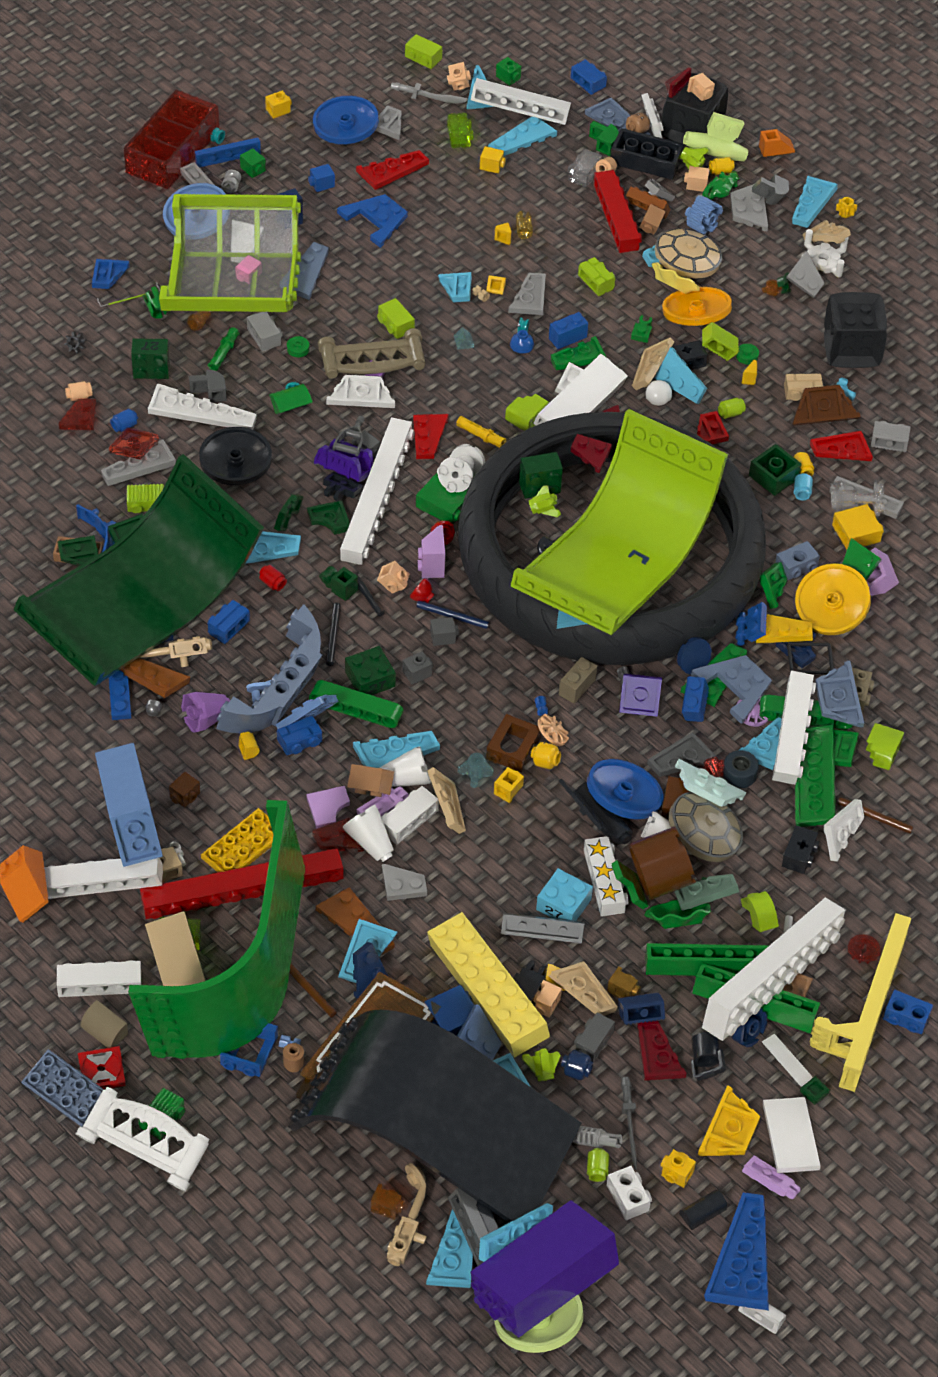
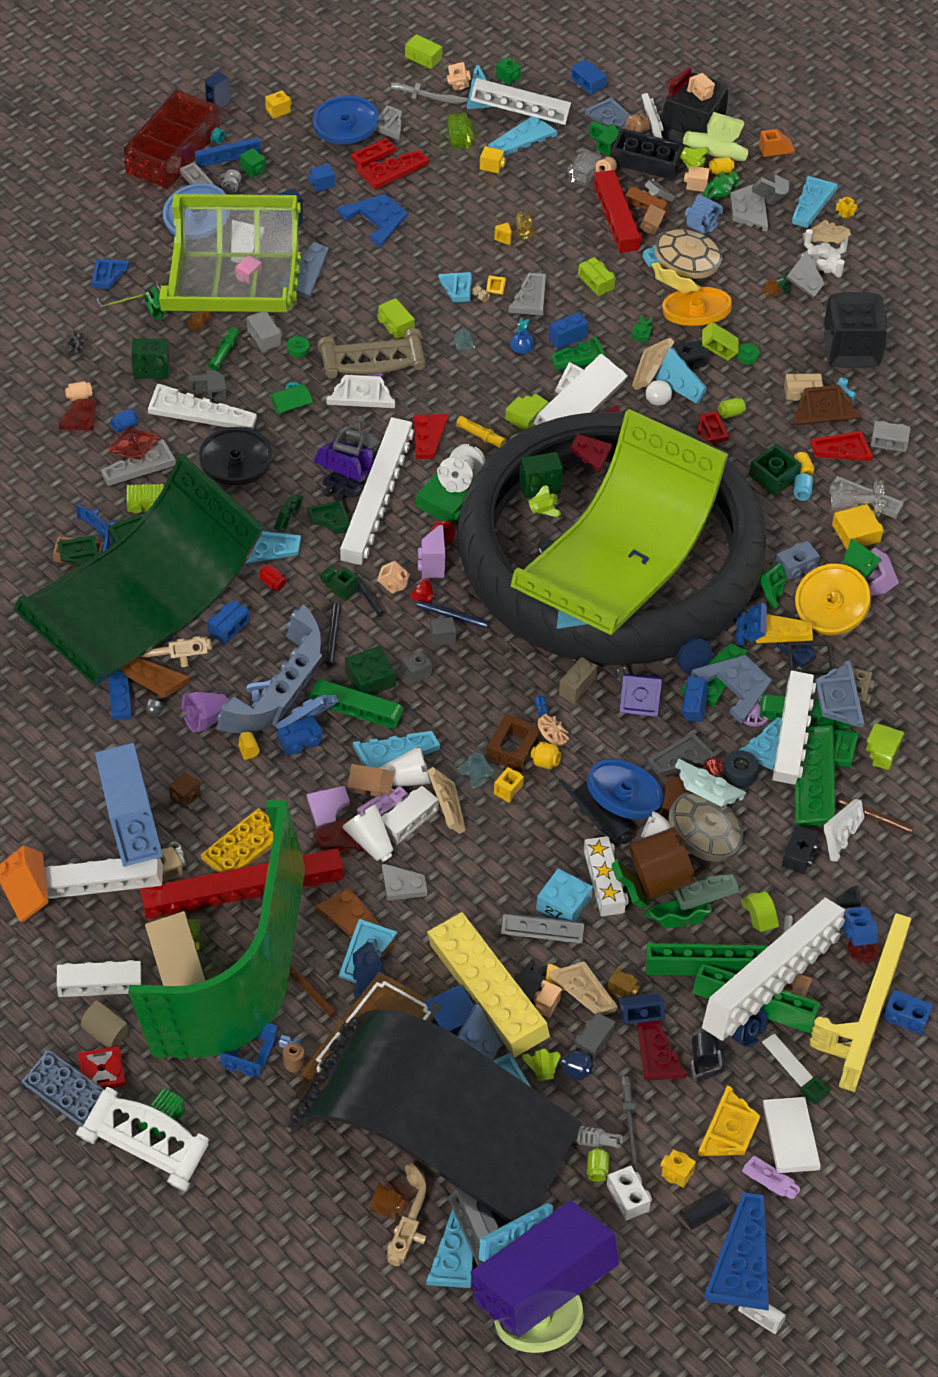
yellow slope [742,360,757,385] -> none
none -> dark blue brick [205,71,230,112]
none -> red hinge [351,138,397,167]
none -> black tile [841,886,862,908]
none -> blue brick [841,906,878,946]

